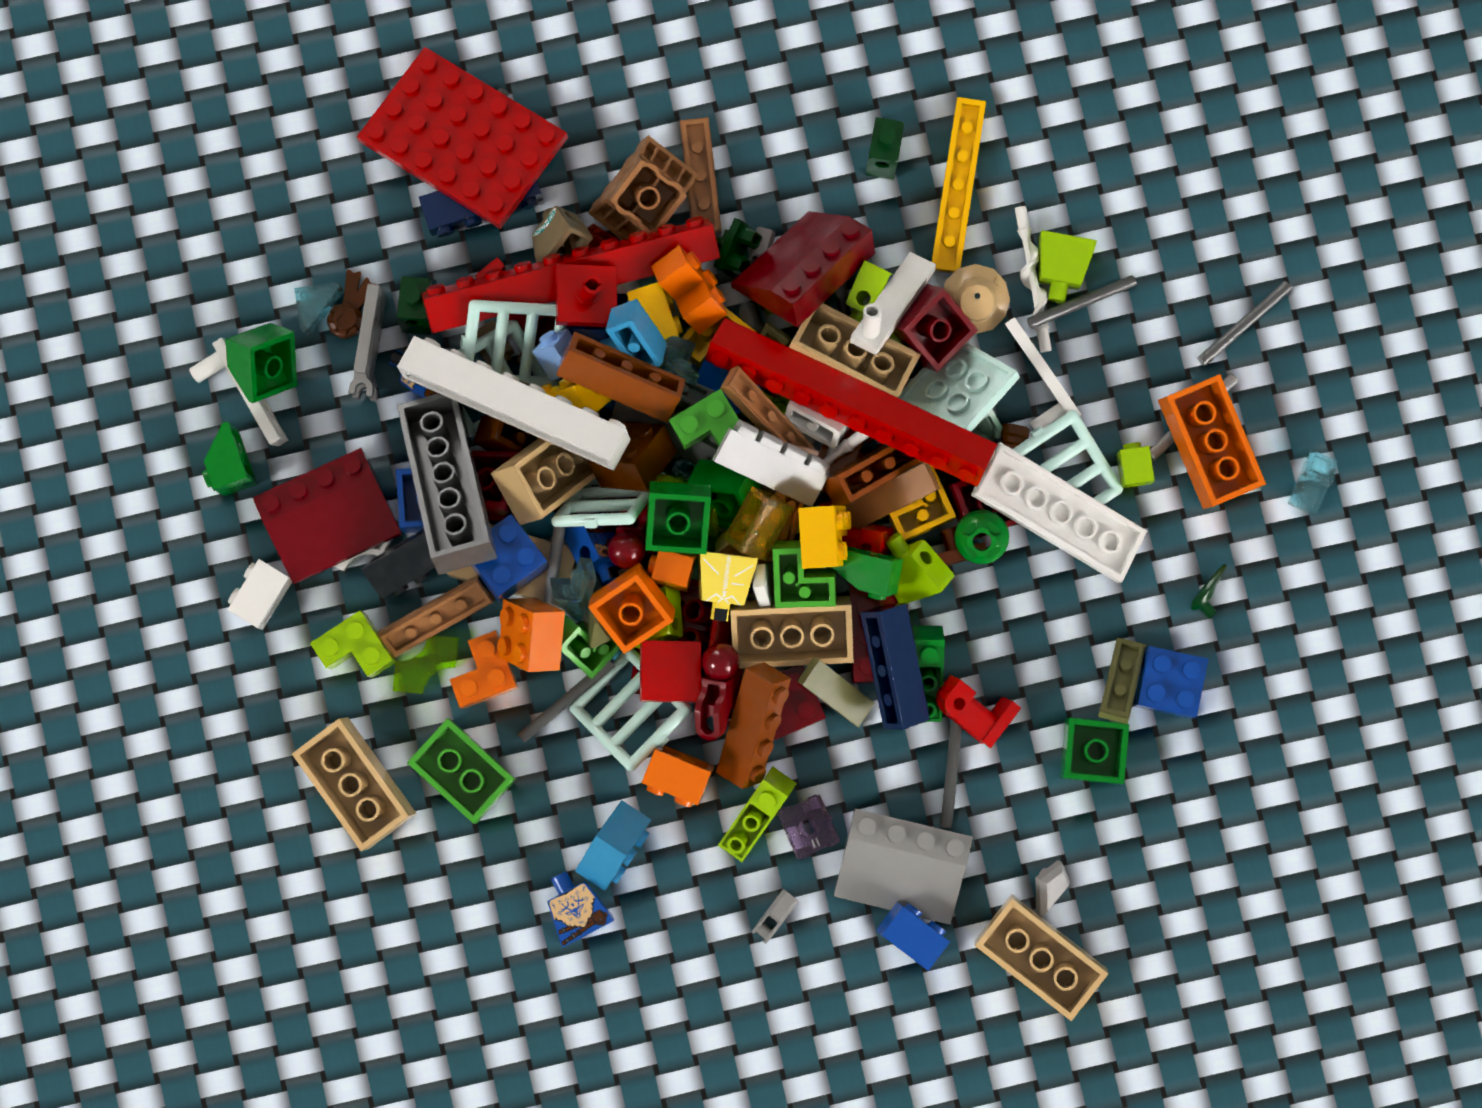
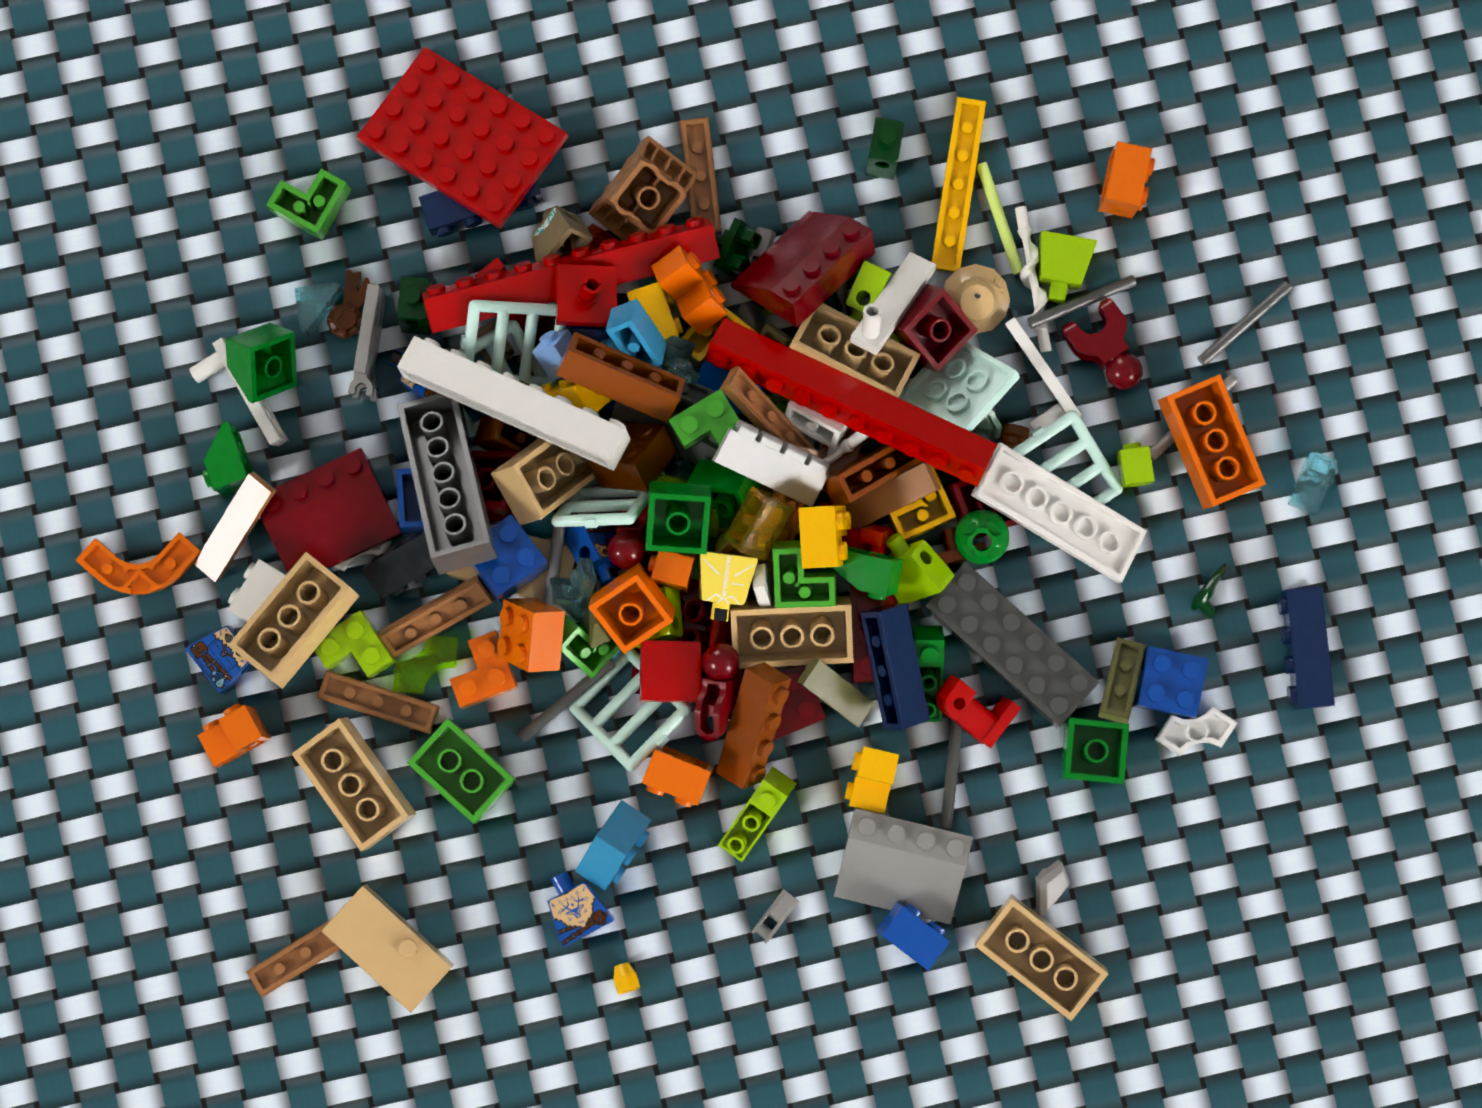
clear purple piece [777,794,840,860] -> none
none -> orange plate [75,532,201,595]
none -> torso [185,625,252,695]
none -> tile [193,472,276,582]
none -> orange brick [197,703,272,768]
none -> tan brick [228,552,359,689]
none -> medium nougat tile [246,919,340,998]
none -> bright green brick [266,169,352,241]
none -> medium nougat tile [317,670,440,734]
none -> tan brick [322,884,454,1013]
none -> yellow hose [613,962,641,995]
none -> yellow brick [844,746,899,814]
none -> dark grey brick [923,562,1100,728]
none -> yellowish green bar [976,162,1023,276]
none -> dark red piece [1061,298,1143,390]
none -> orange brick [1098,141,1155,218]
none -> white tile [1154,706,1238,756]
none -> dark blue brick [1277,586,1335,710]

